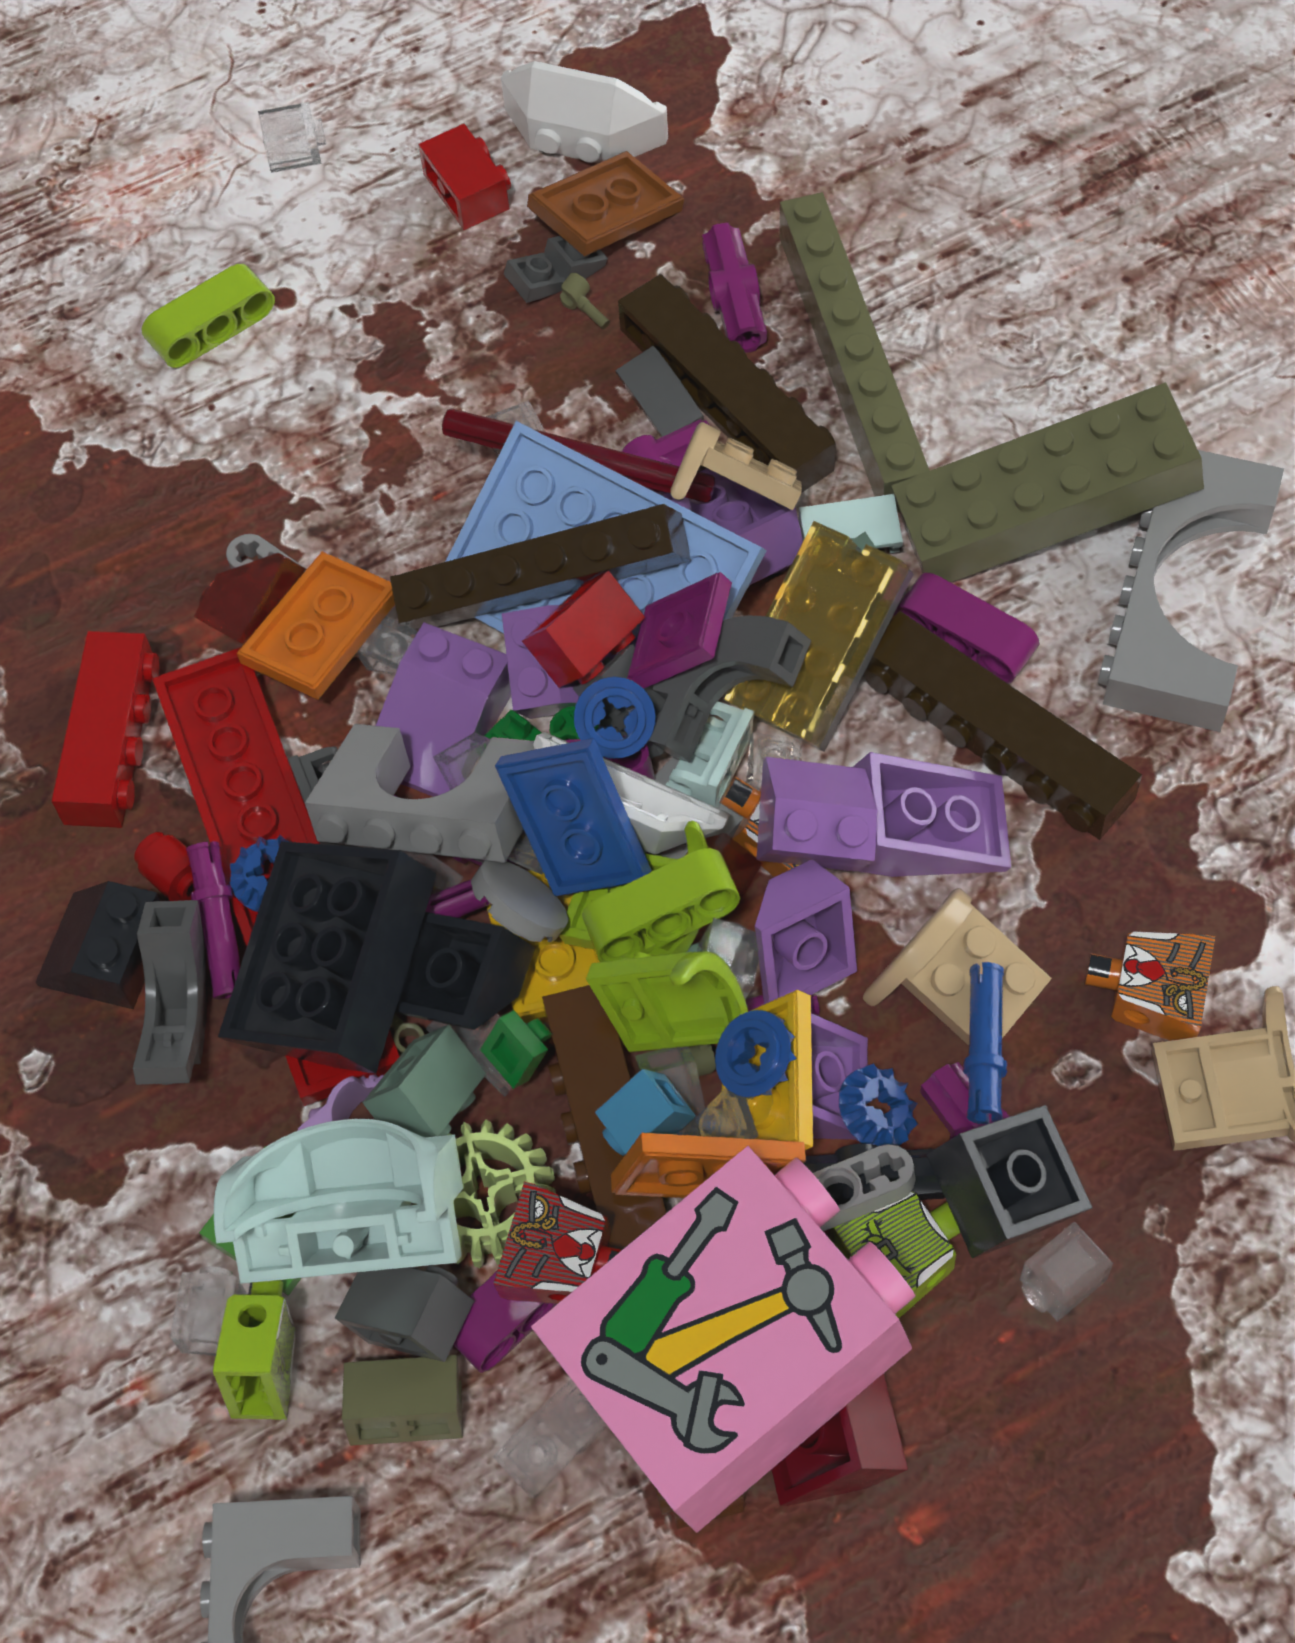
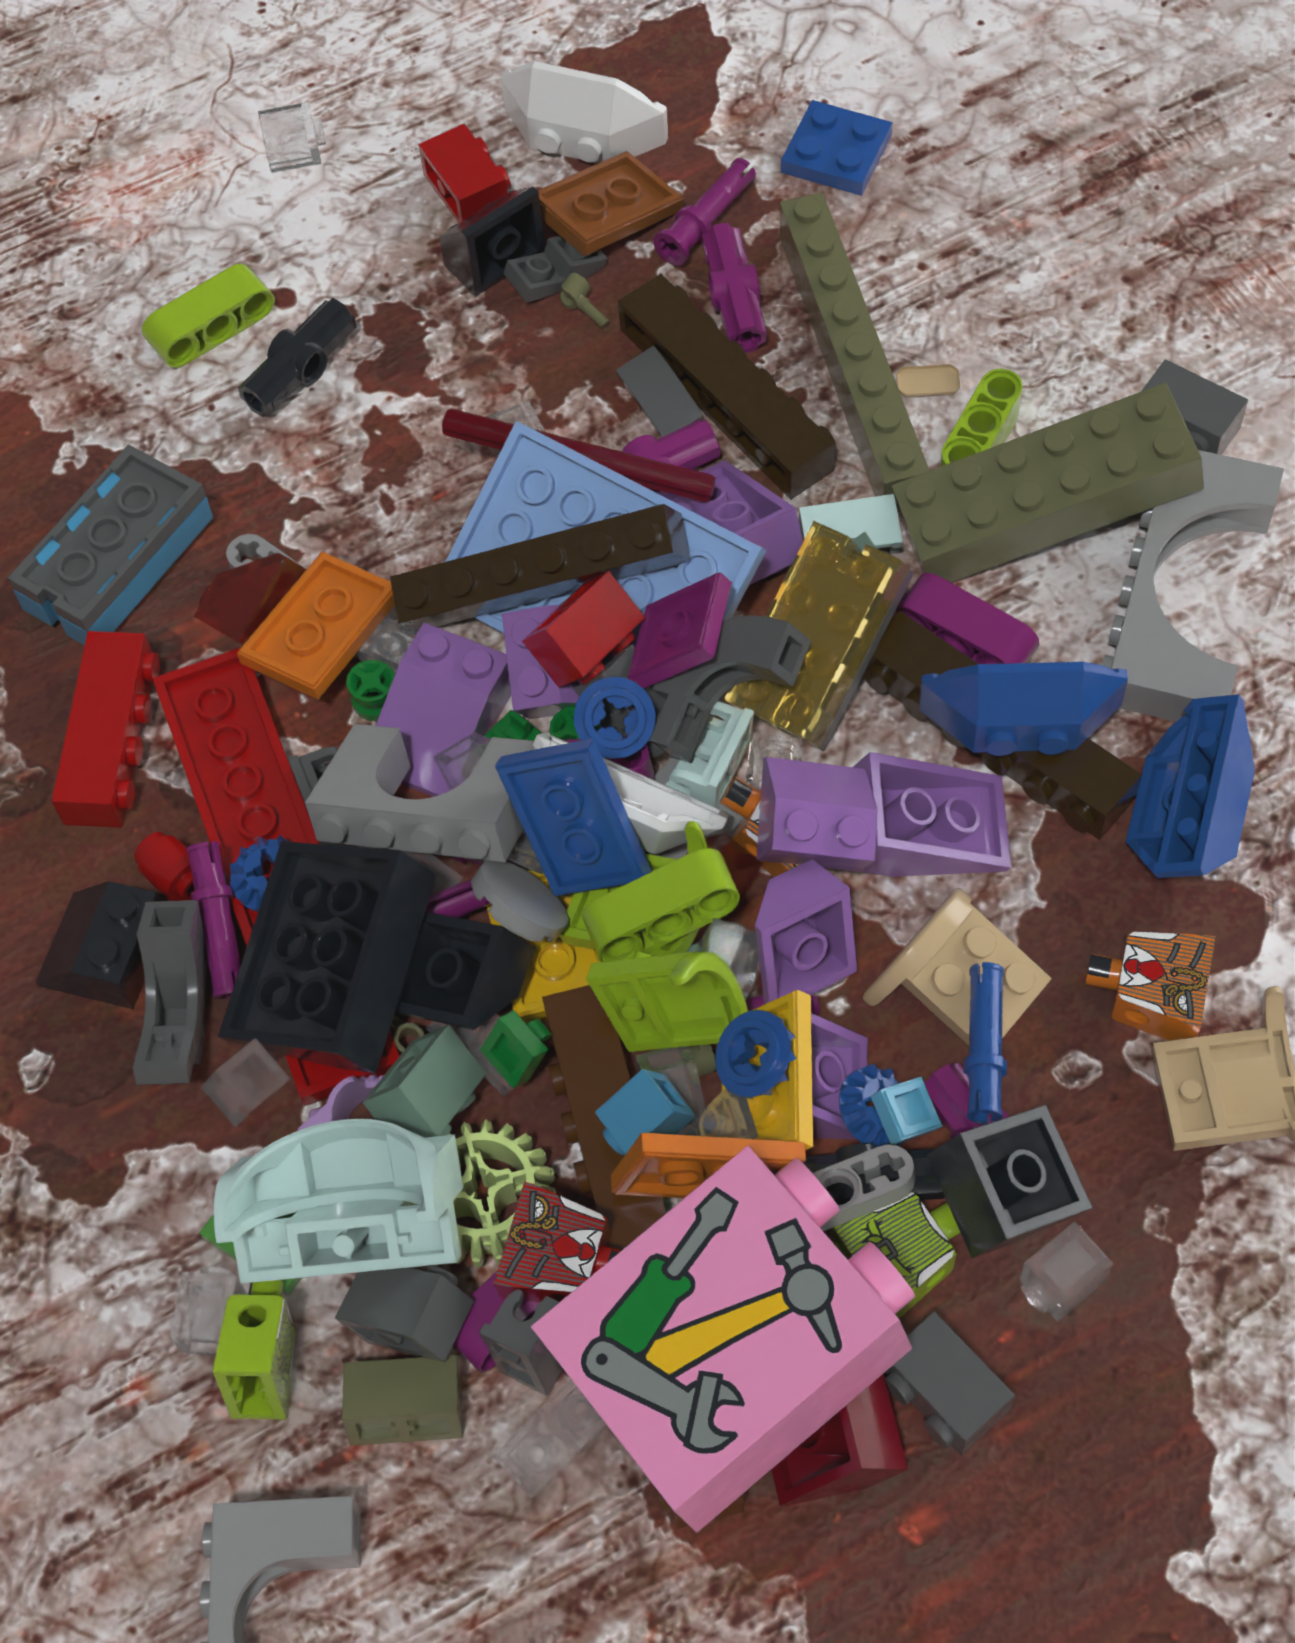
tan piece [670,422,802,510] -> none
none -> dark grey piece [8,444,213,646]
none -> clear brick [201,1038,290,1128]
none -> black piece [238,298,357,417]
none -> green wheel [346,660,395,721]
none -> black slope [439,186,545,297]
none -> dark grey hinge [479,1289,563,1396]
none -> magenta pin [653,158,756,266]
none -> blue plate [781,100,893,196]
none -> medium azure tile [870,1077,943,1145]
none -> dark grey brick [884,1311,1015,1456]
none -> tan piece [896,364,960,397]
none -> blue wedge [919,662,1128,756]
none -> lime beam [940,368,1023,467]
none -> blue wedge [1126,694,1255,878]
none -> dark grey brick [1142,359,1248,455]

